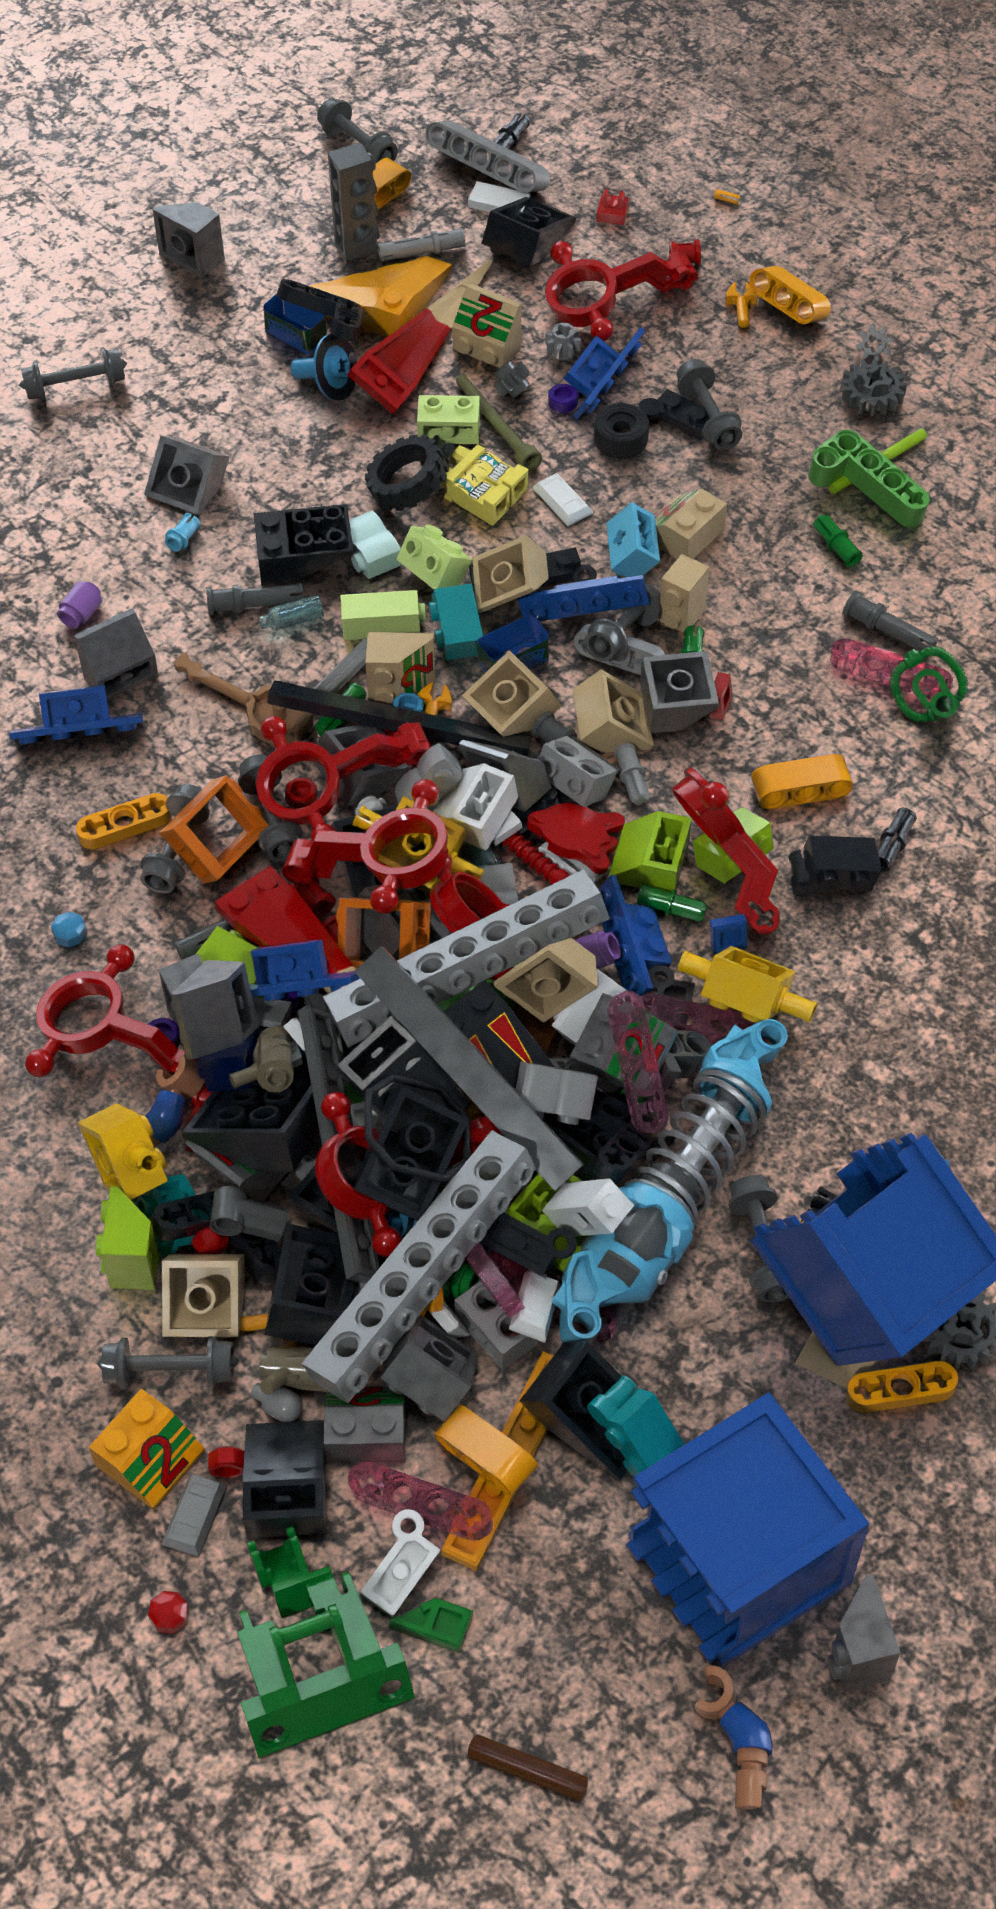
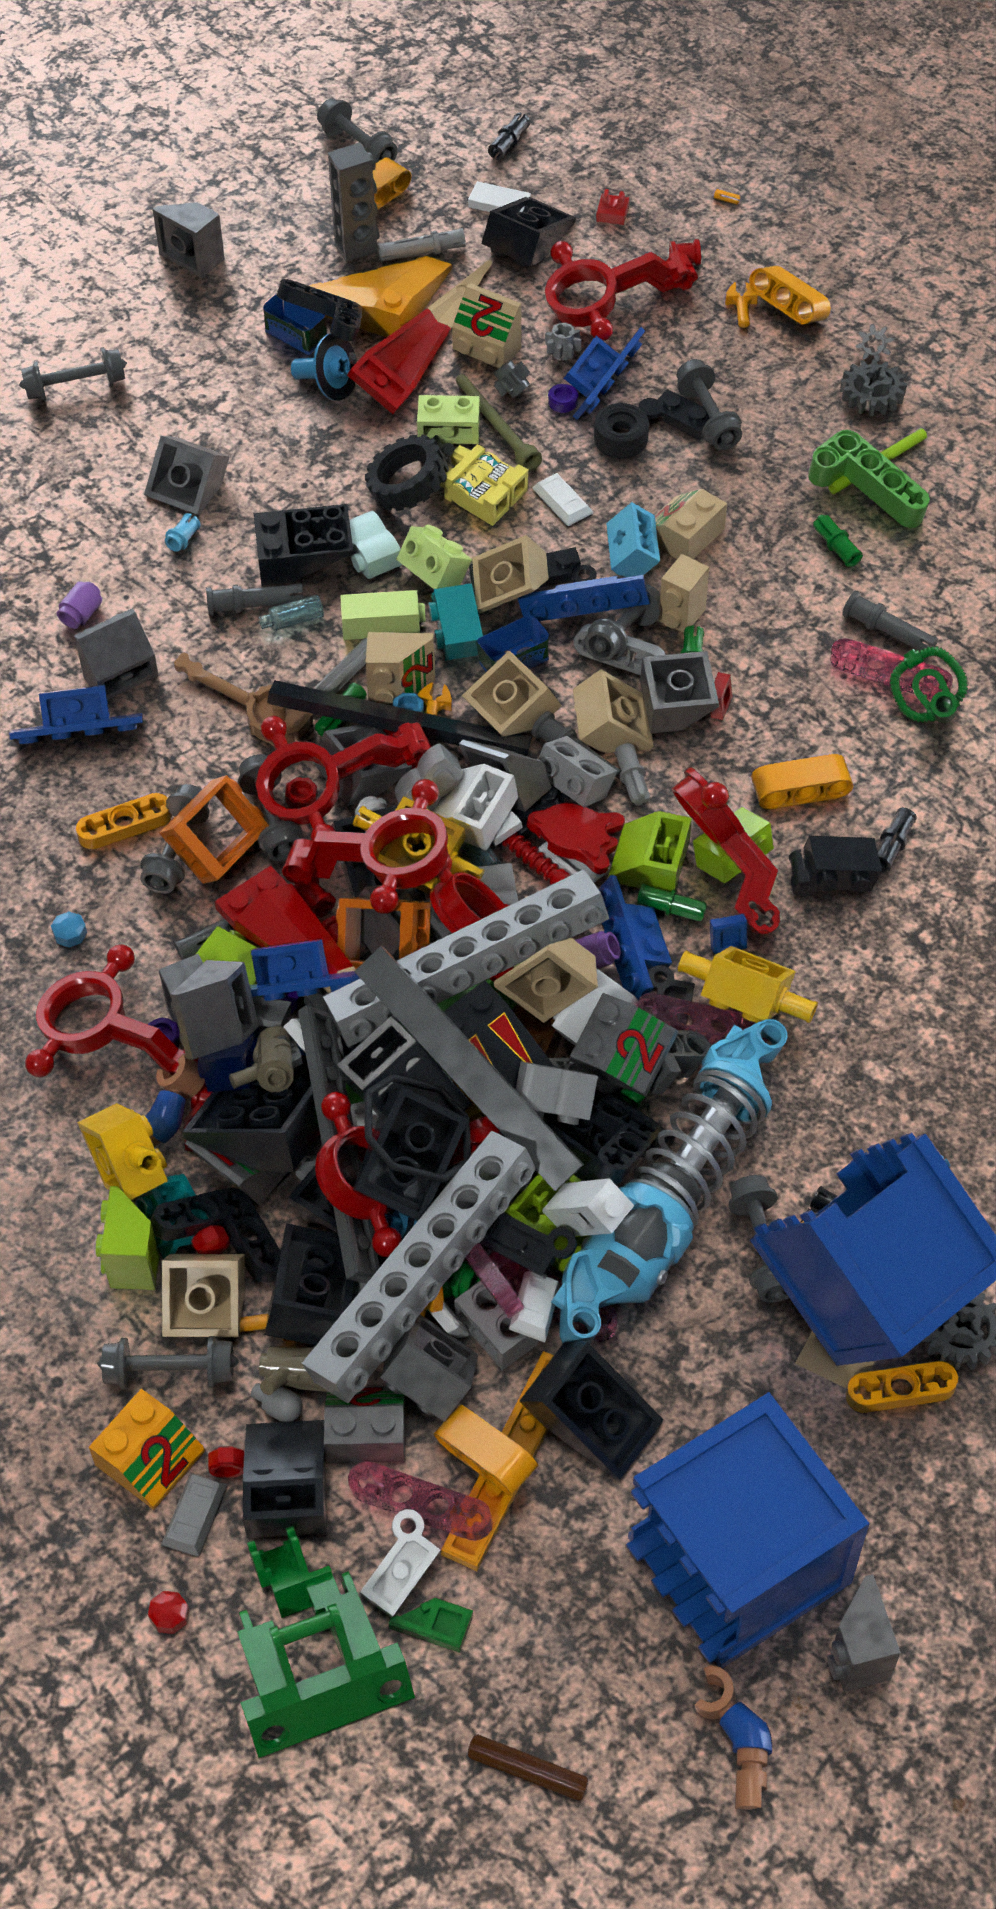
dark grey piece [210,1186,288,1242] -> none
light grey beam [425,121,550,193] -> none
teal hinge [587,1375,685,1476] -> none
clear pink beam [607,991,669,1134] -> none

